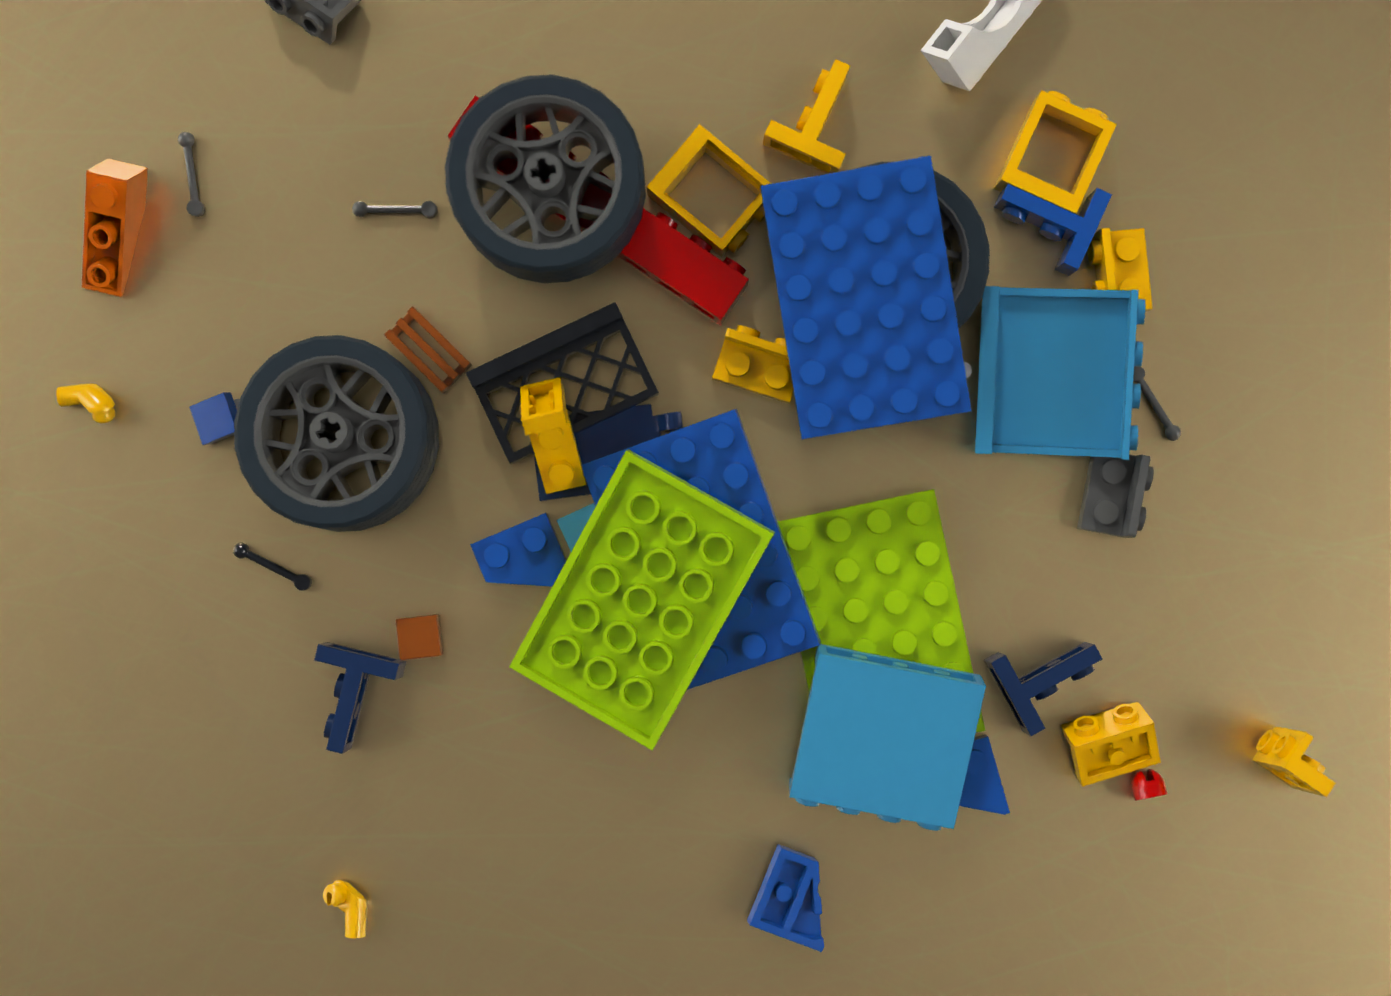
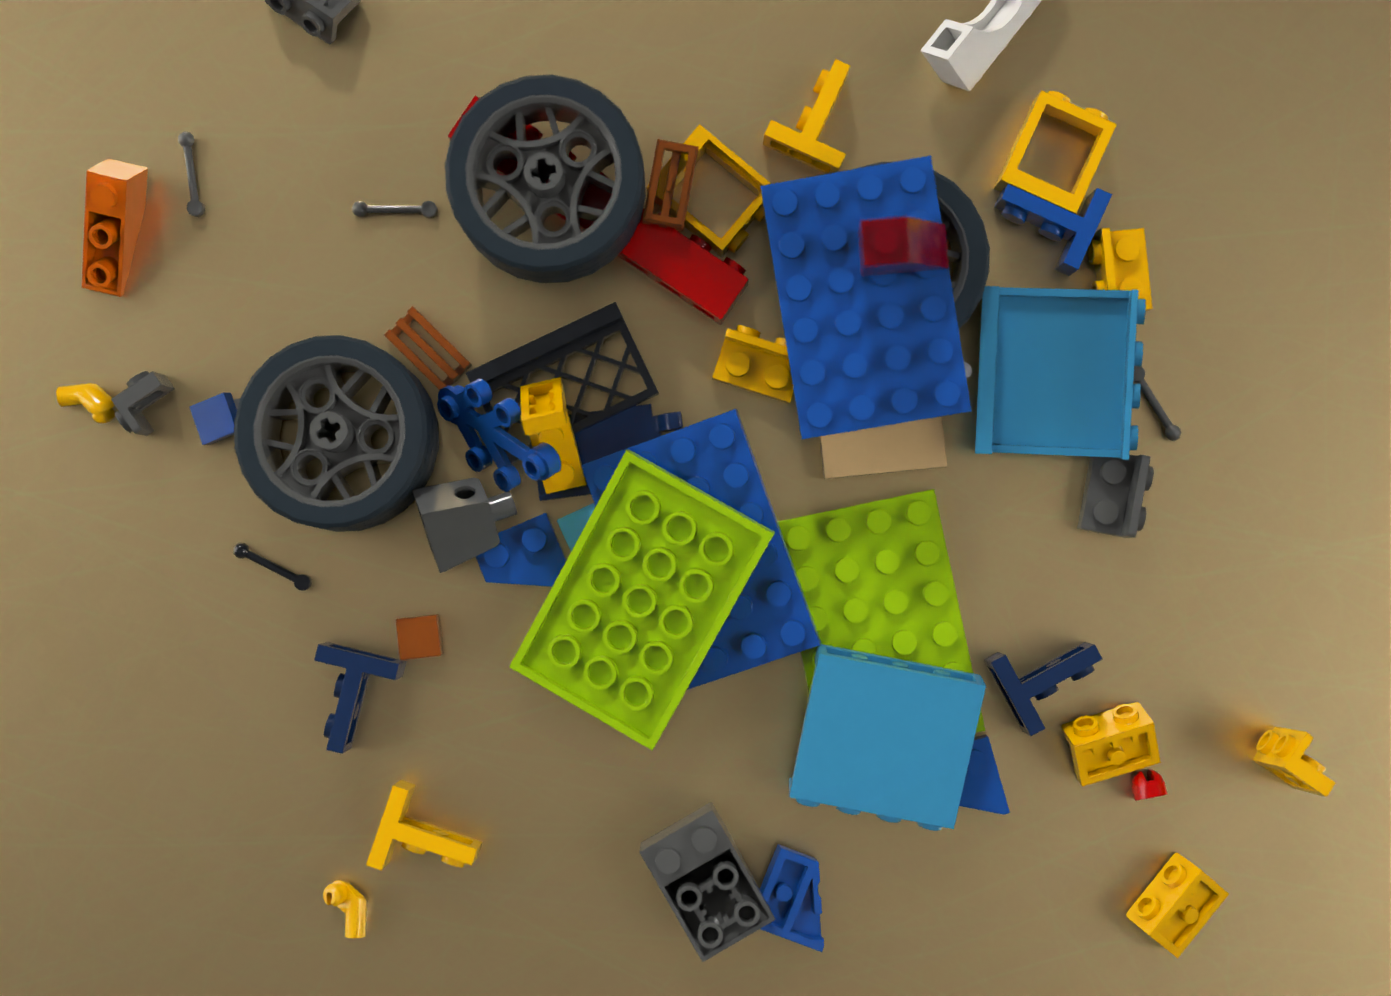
none -> dark grey bracket [111,371,175,436]
none -> yellow bracket [366,780,482,871]
none -> dark grey torso [412,478,517,573]
none -> blue plant [437,379,561,492]
none -> dark grey slope [639,802,775,962]
none -> dark orange tile [642,139,699,231]
none -> tan tile [820,416,947,479]
none -> dark red slope [858,216,949,276]
none -> yellow bracket [1126,853,1229,959]

